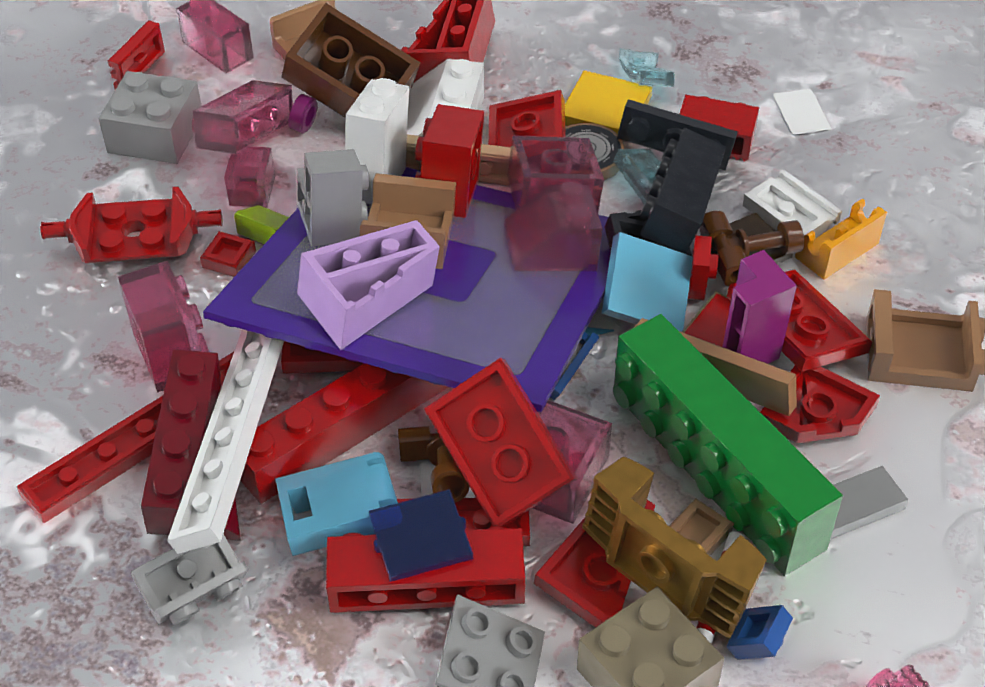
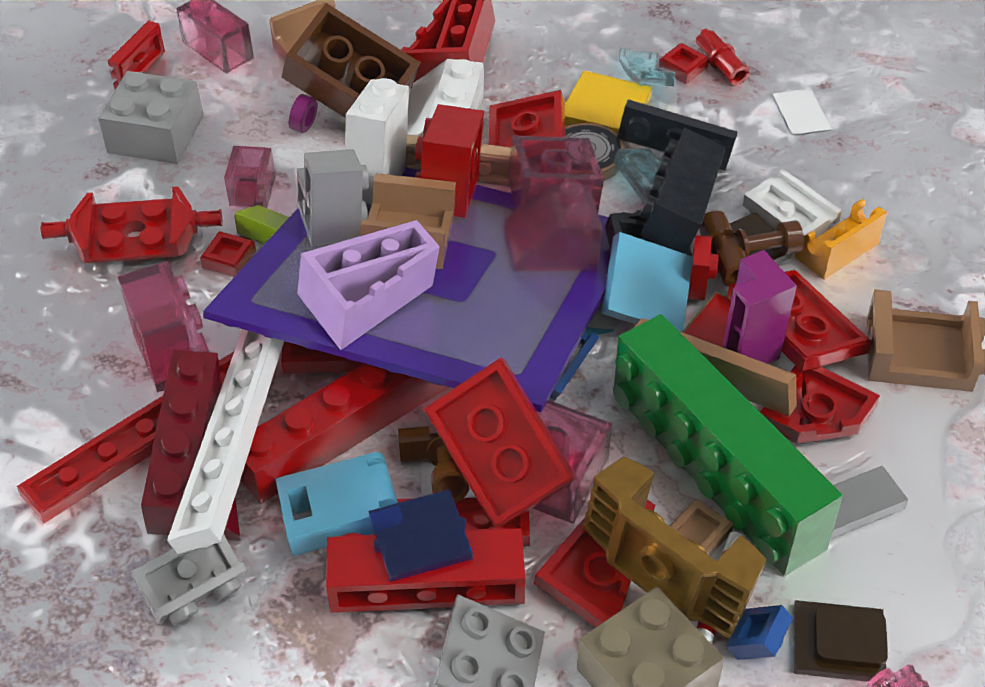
clear pink brick [192,80,293,154] -> none
red brick [679,94,759,162] -> none
none -> red tile [658,43,709,84]
none -> red axle [696,28,750,85]
none -> dark brown piece [793,600,888,683]

